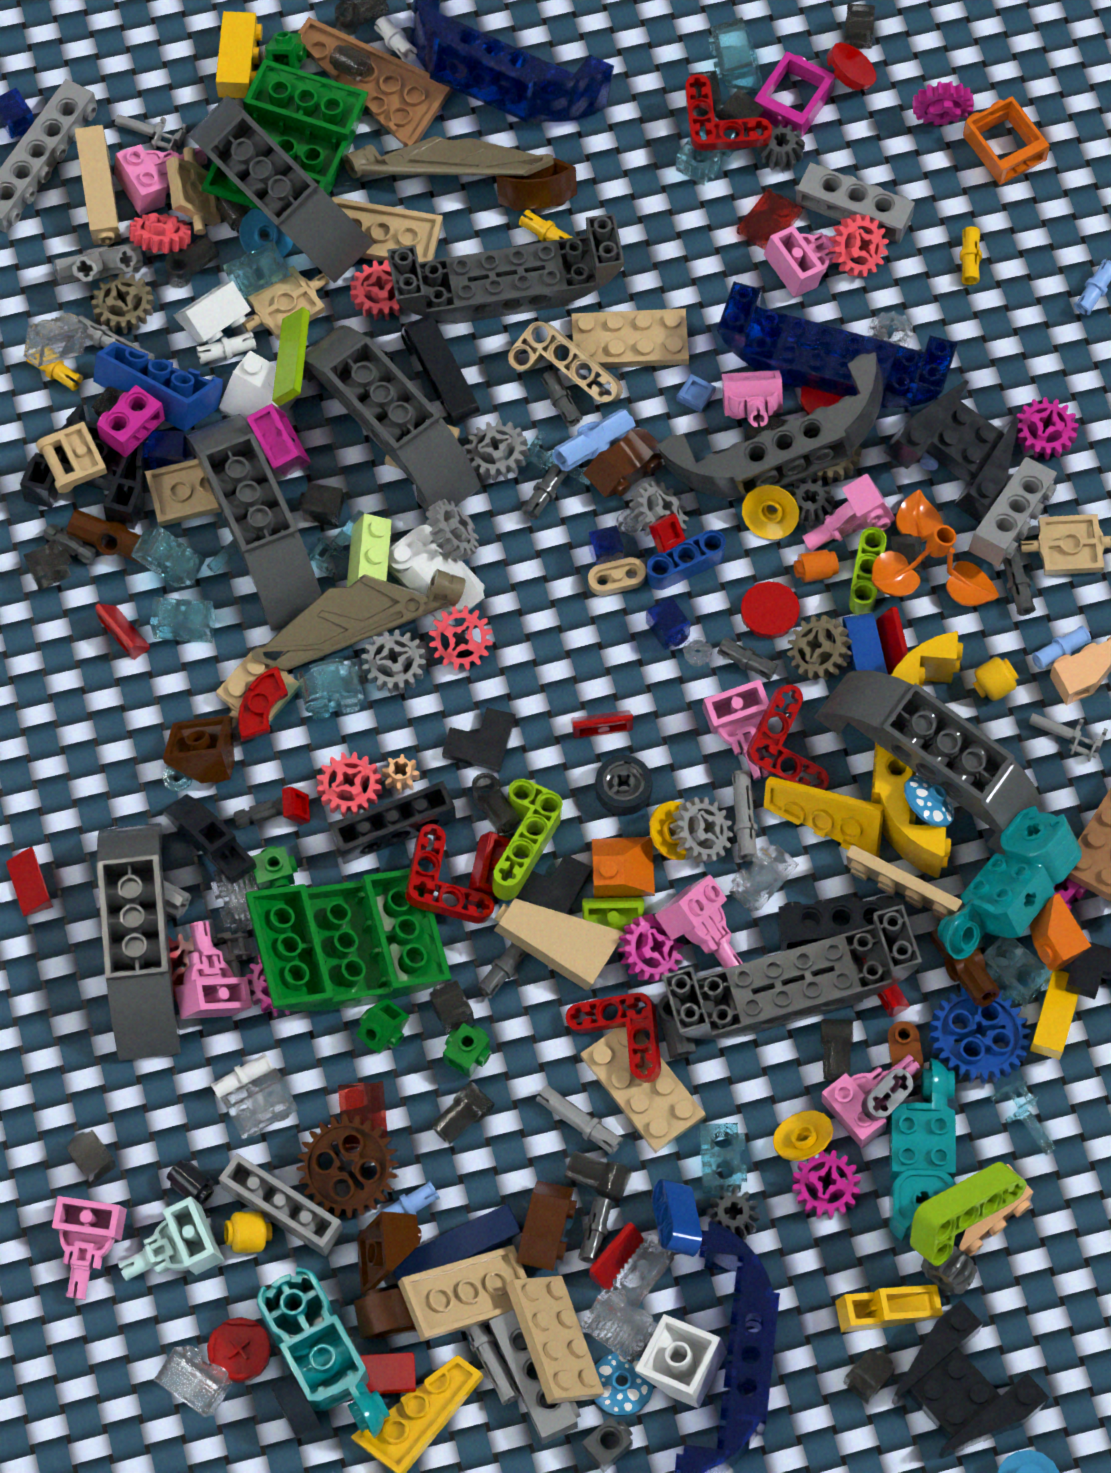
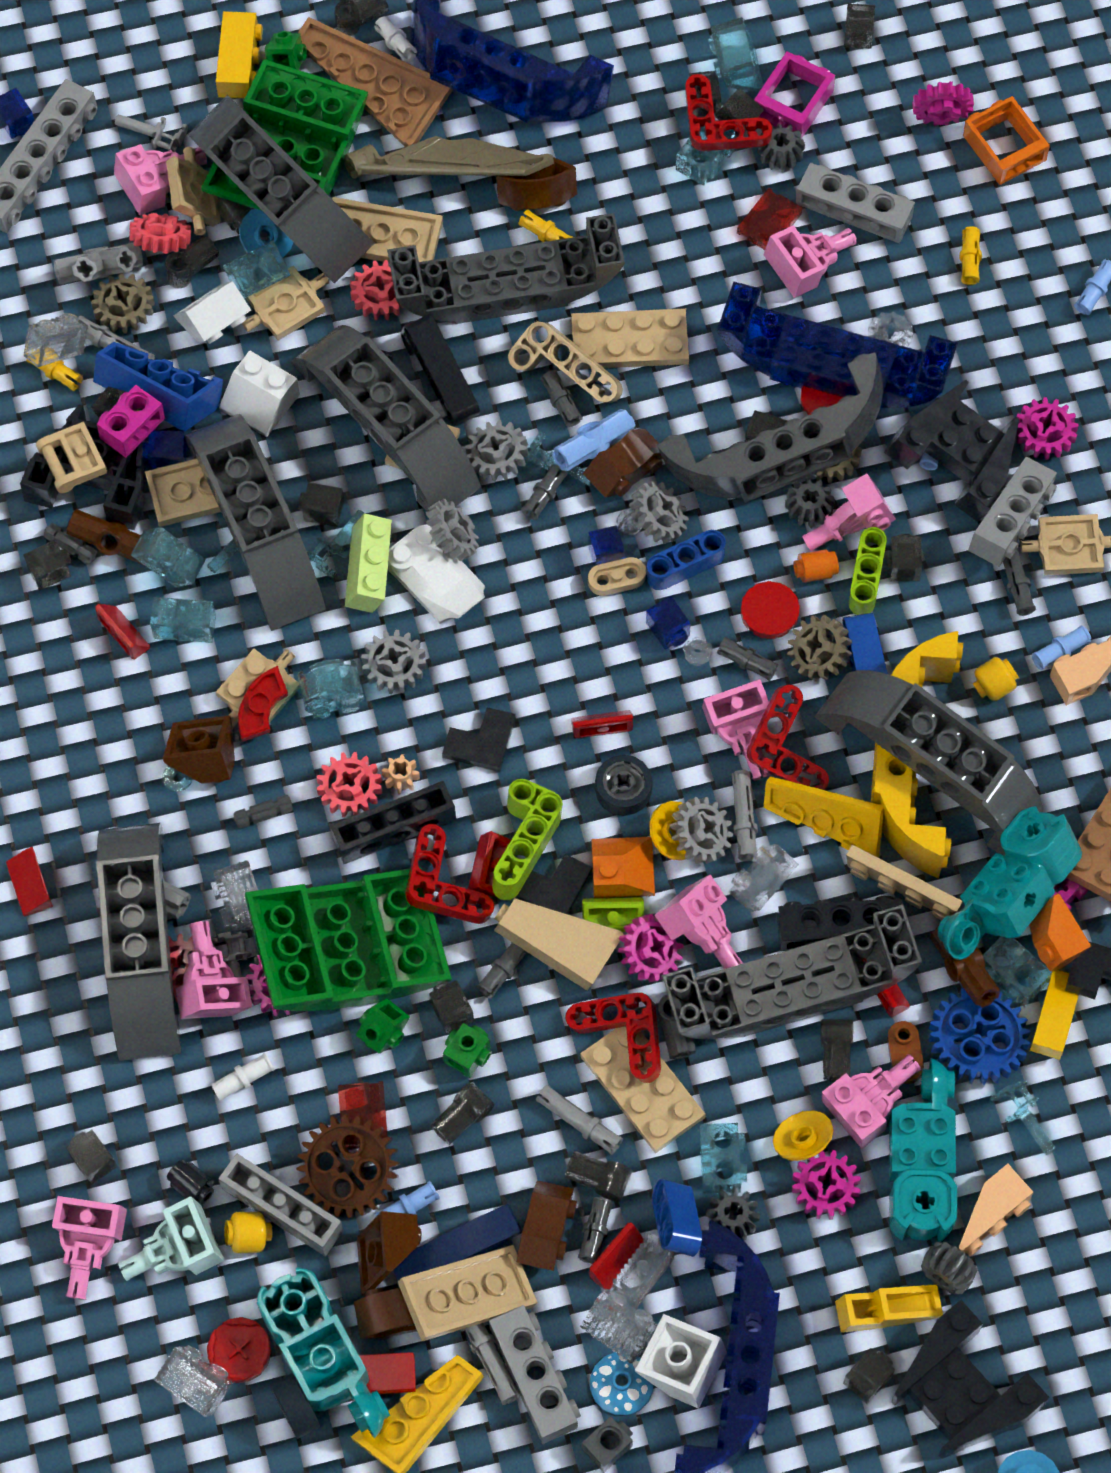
tan slope [75,125,121,245] -> none
black slope [162,794,257,885] -> none
white pin [196,331,257,365] -> none
clear brick [220,1068,298,1139] -> none
dark pink window [246,403,311,477] -> none
green brick [251,846,298,890] -> none
dark tan wing [252,569,466,670] -> none
lime tile [272,307,310,406] -> none
red tile [282,786,310,825] -> none
clear smoke brick [329,44,372,81] -> none
coral gear [429,605,493,670] -> none
clear smoke piece [472,773,520,834] -> none
tan plate [506,1276,604,1404] -> none
red tile [648,513,686,553] -> none
medium blue tile [676,374,716,413] -> none
bright pink brick [722,370,783,427] -> none
yellow dish [742,485,799,540] -> none
red tile [827,42,877,91] -> none
coral gear [828,214,889,277] -> none
beam [861,1068,913,1121] -> none
orange plant [871,489,999,606] -> none
red slope [875,606,909,675] -> none
dark azure dish [904,775,955,828] -> none
lime beam [910,1162,1027,1266] -> none
light grey piece [1029,713,1108,762] -> none

